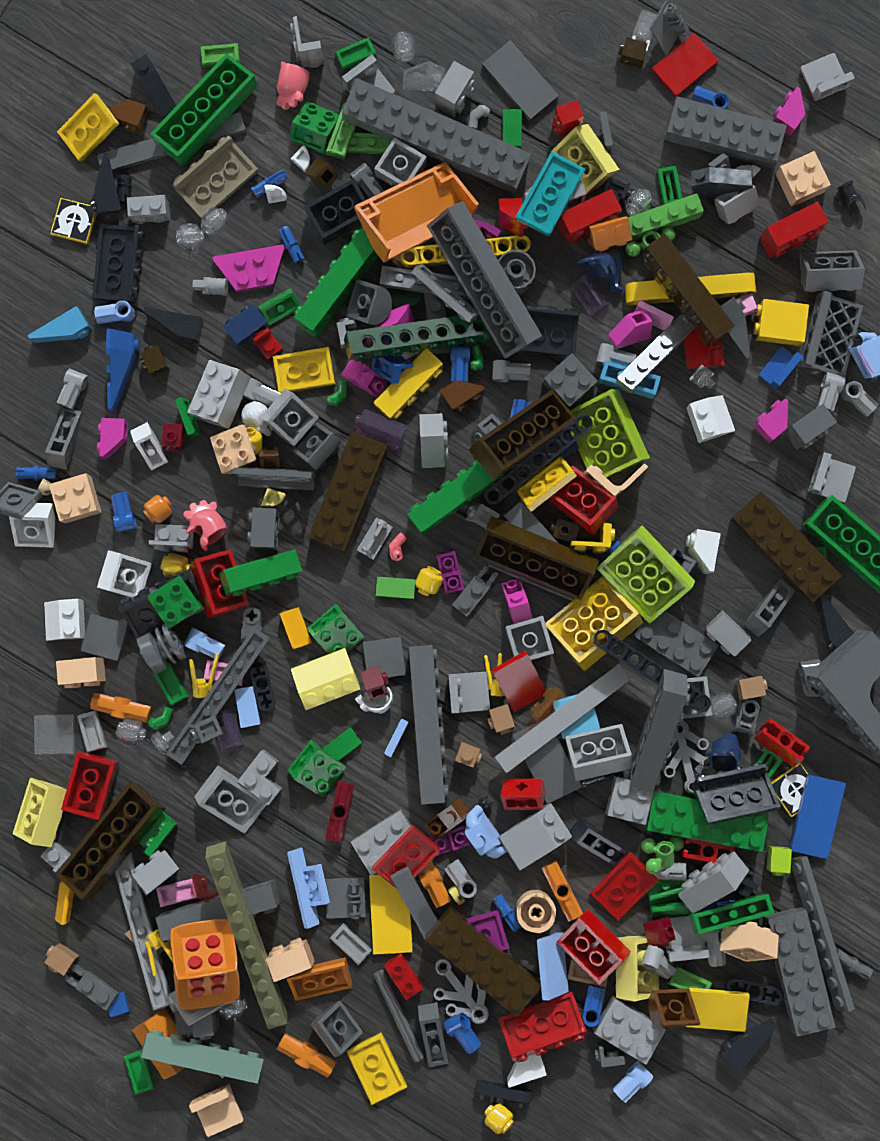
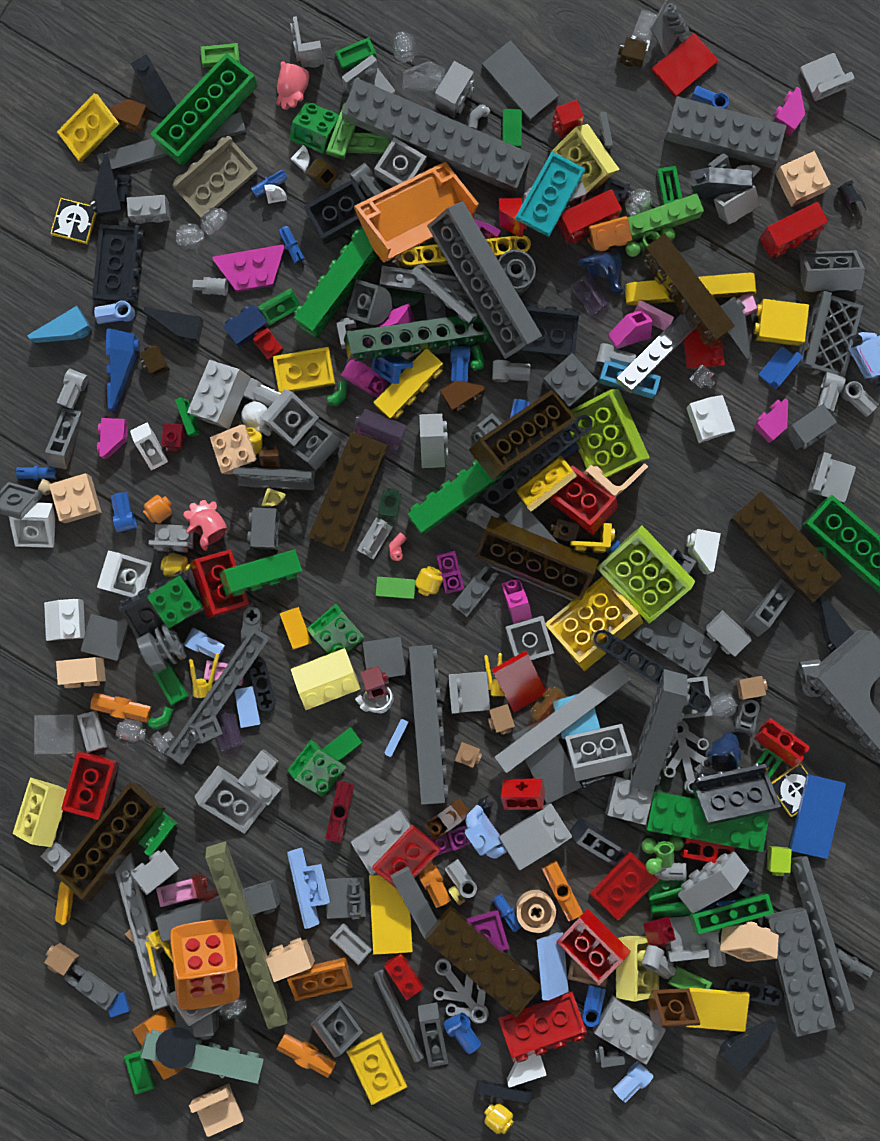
none -> black tile [155,1027,196,1069]
none -> clear green brick [378,488,402,519]

